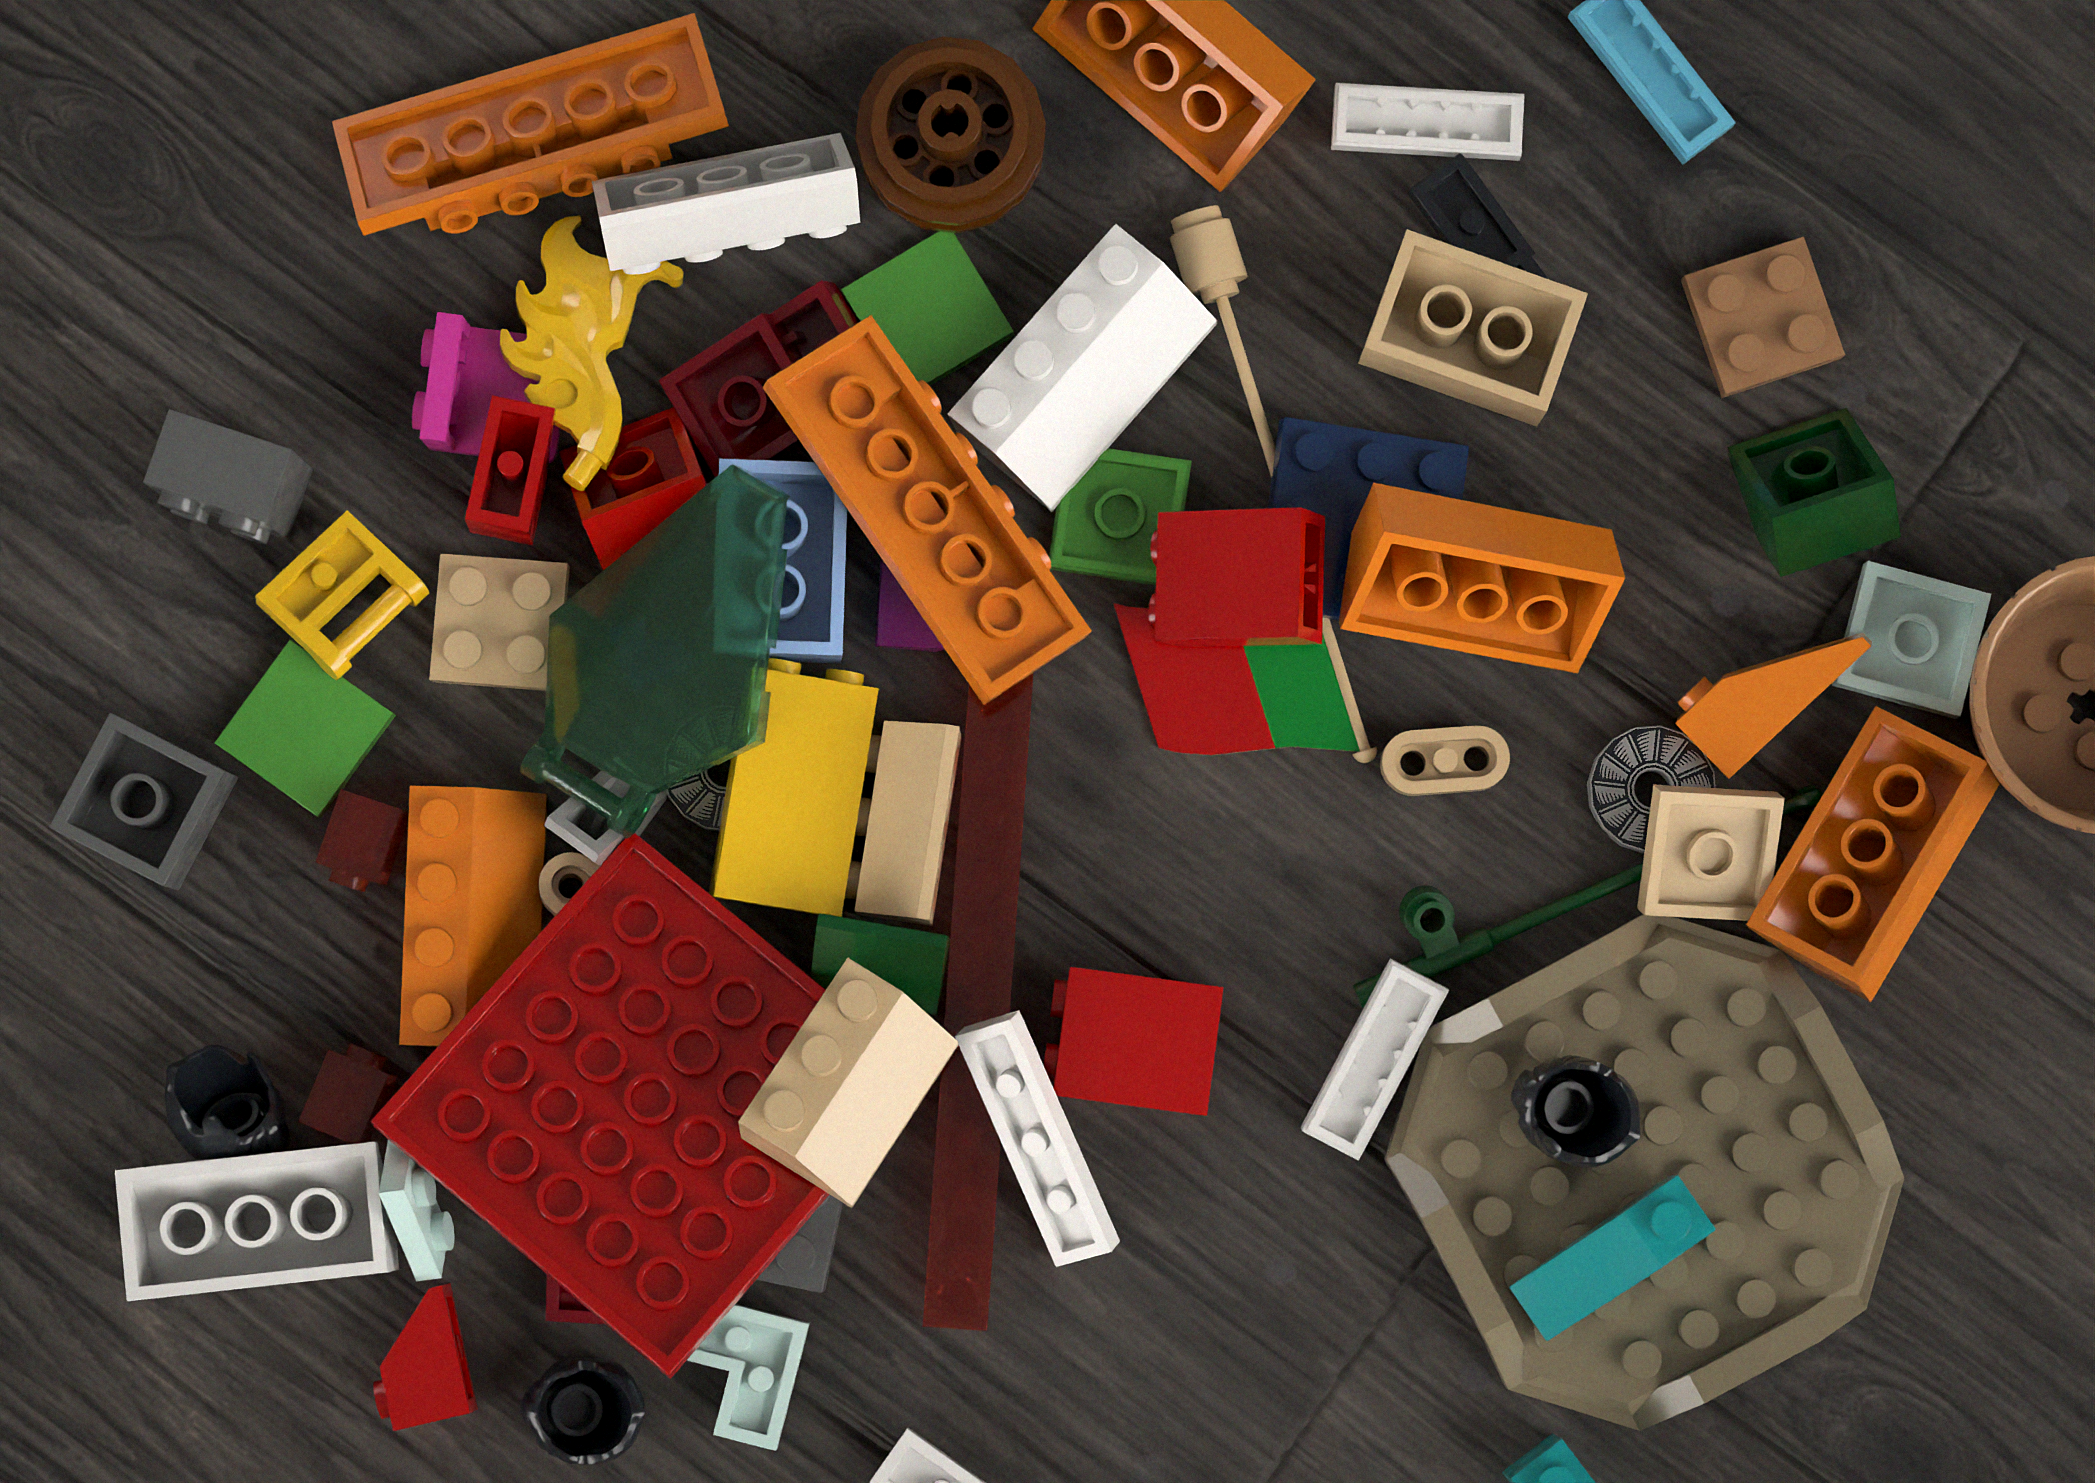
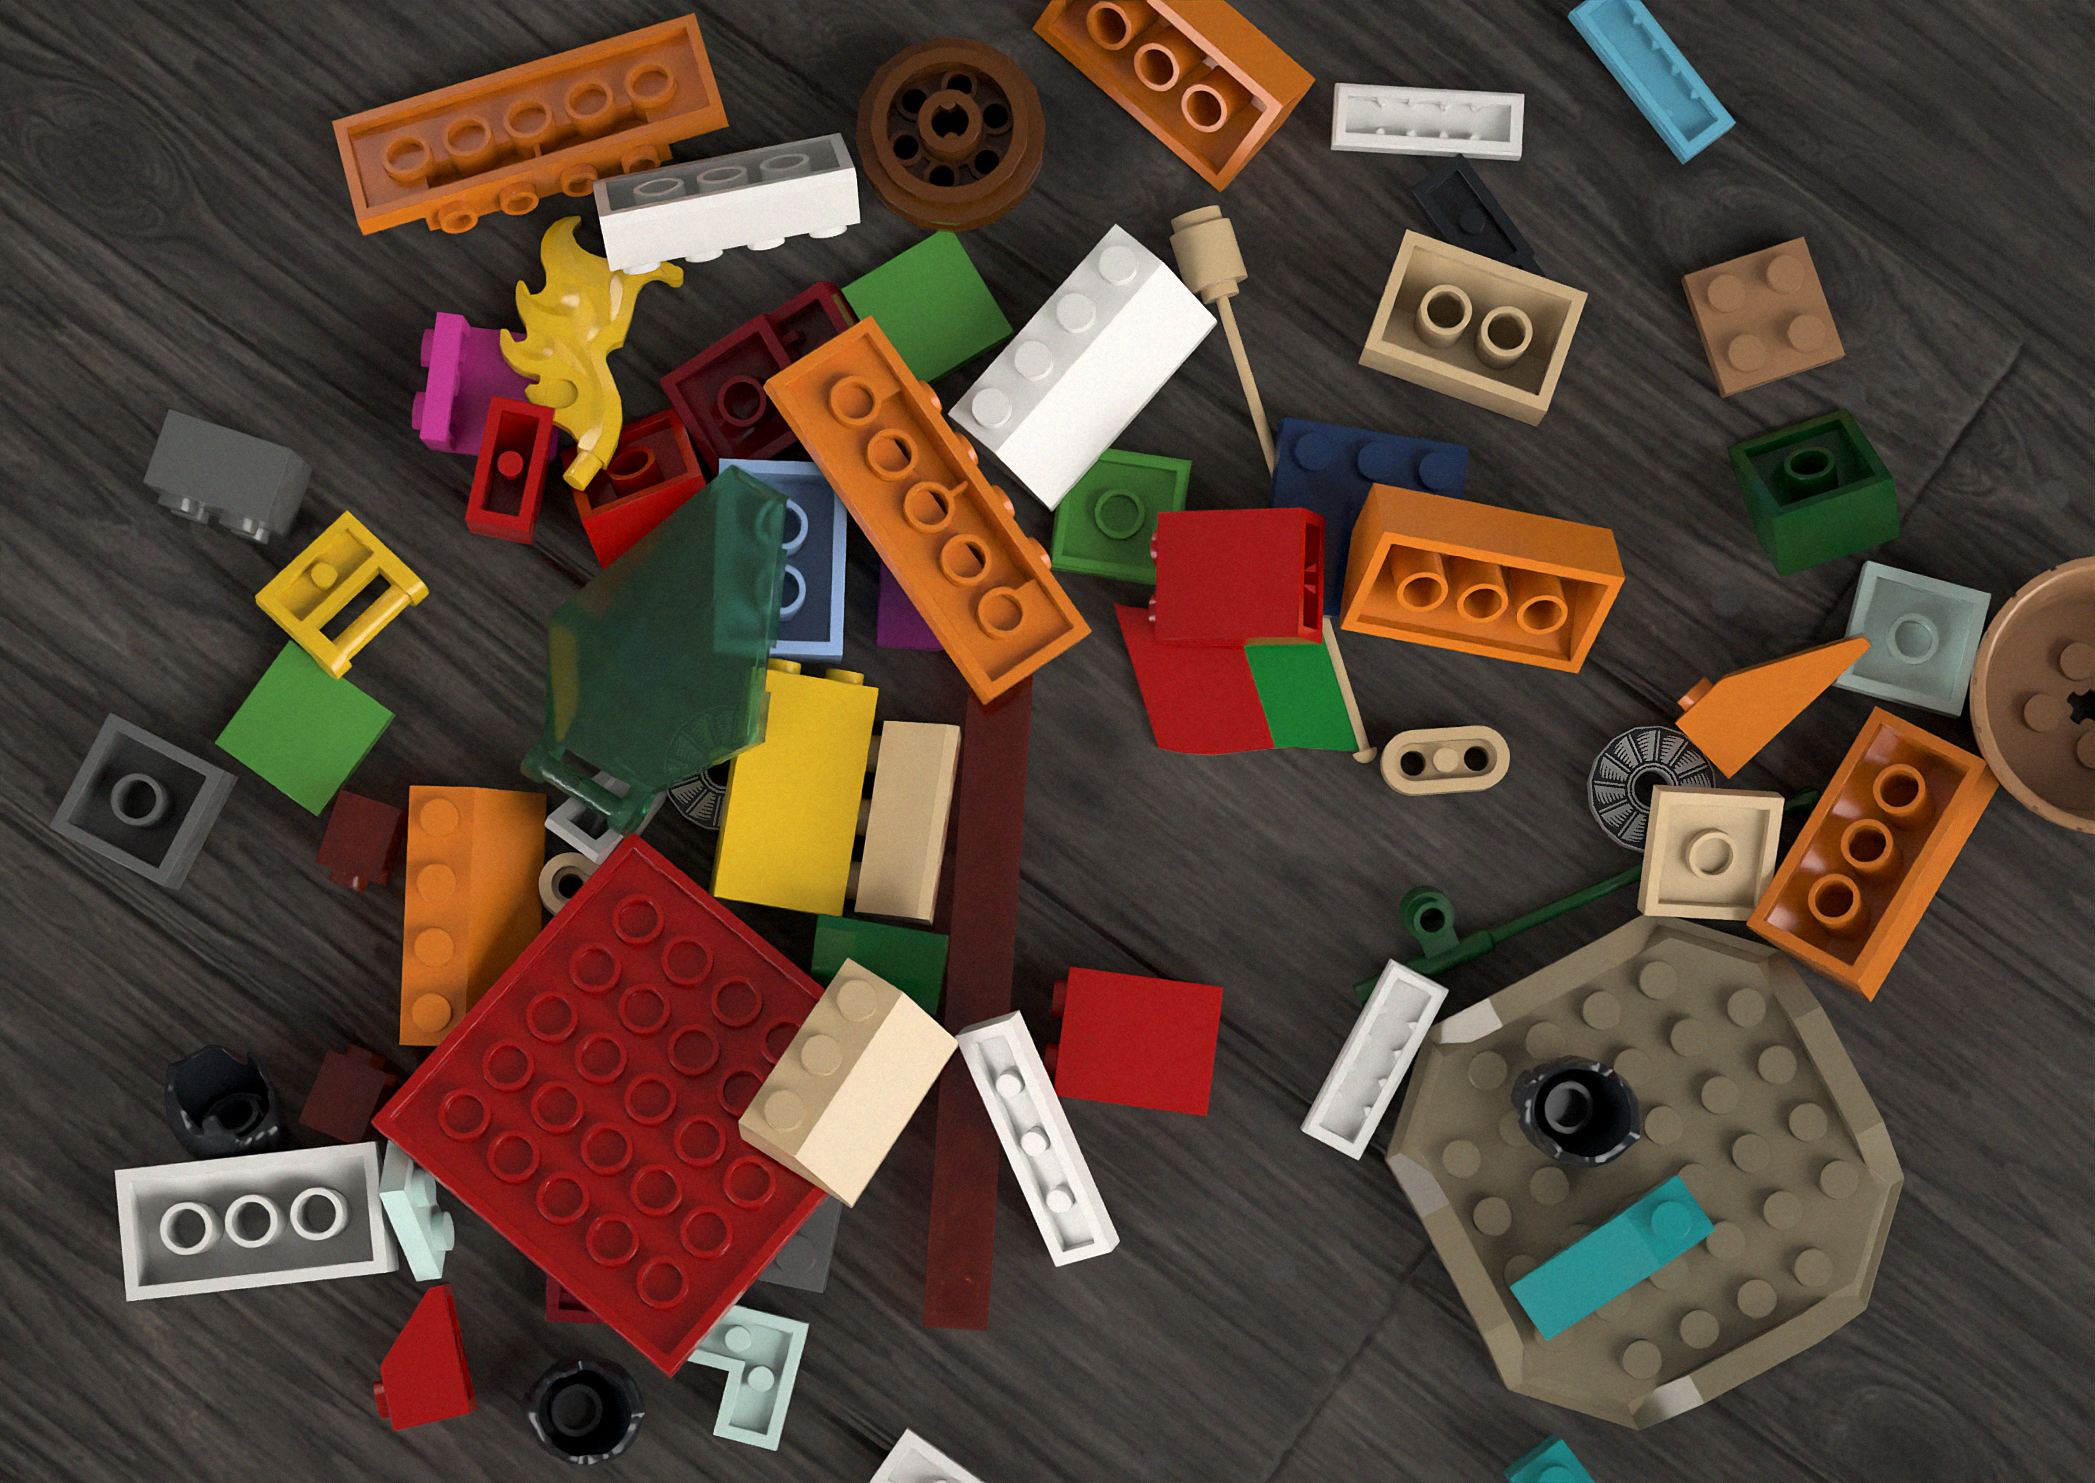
tan plate [429,554,570,692] -> none

